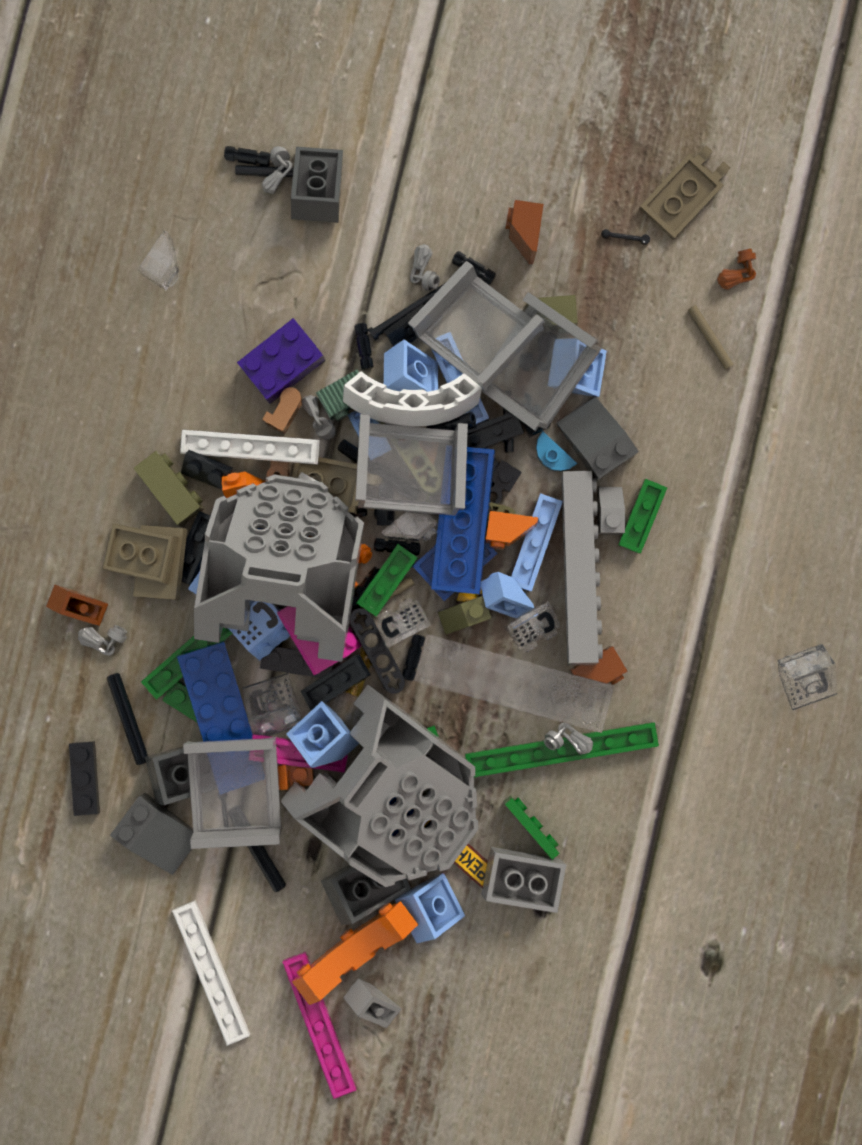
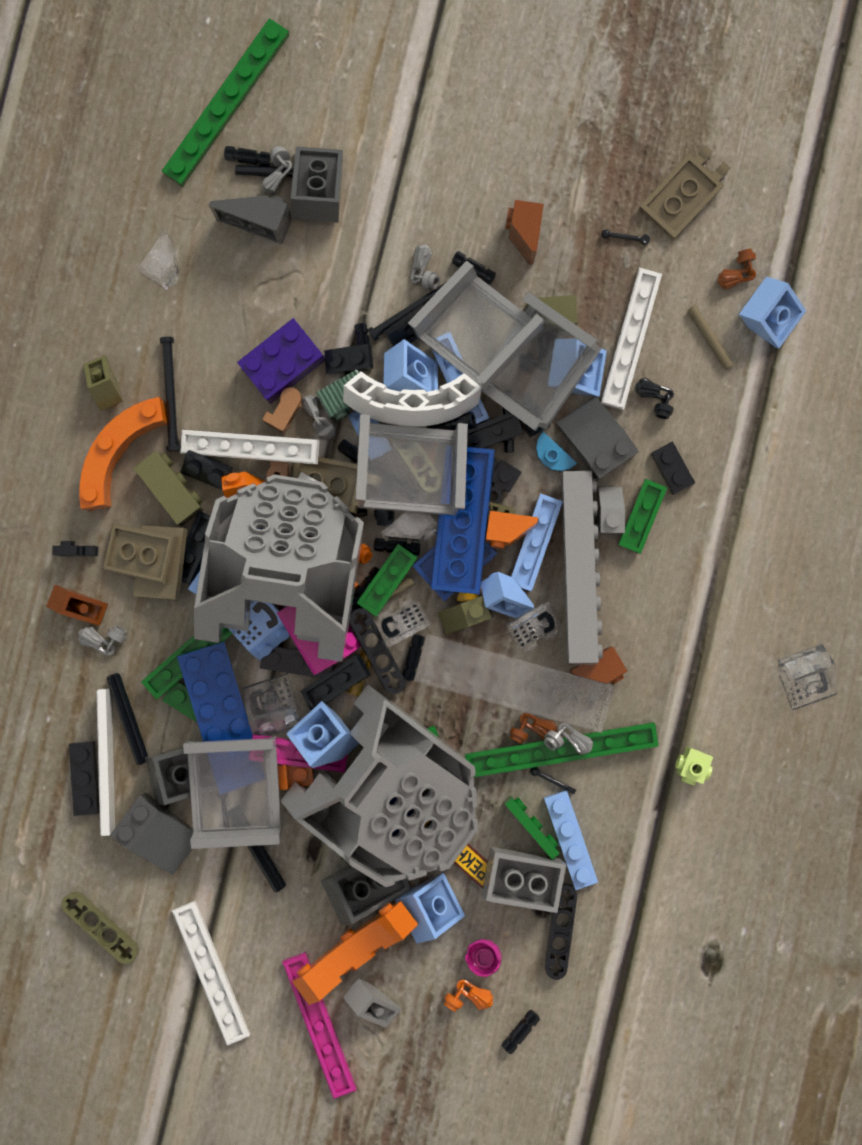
none -> black plate [52,541,98,556]
none -> olive beam [61,891,139,964]
none -> orange brick [79,397,167,511]
none -> olive slope [83,355,123,411]
none -> white tile [97,688,115,836]
none -> black bar [160,337,181,452]
none -> green plate [162,18,289,187]
none -> dark grey slope [209,196,292,245]
none -> black plate [324,344,374,375]
none -> orange piece [444,979,493,1012]
none -> dark pink hair [465,939,502,977]
none -> black axle [502,1010,540,1054]
none -> dark orange piece [509,713,558,744]
none -> black hinge [530,767,576,794]
none -> light blue plate [543,790,598,890]
none -> black beam [545,883,577,980]
none -> white tile [601,267,662,411]
none -> black piece [635,378,674,419]
none -> black plate [650,441,695,495]
none -> yellowish green brick [675,746,713,786]
none -> light blue slope [739,276,806,349]

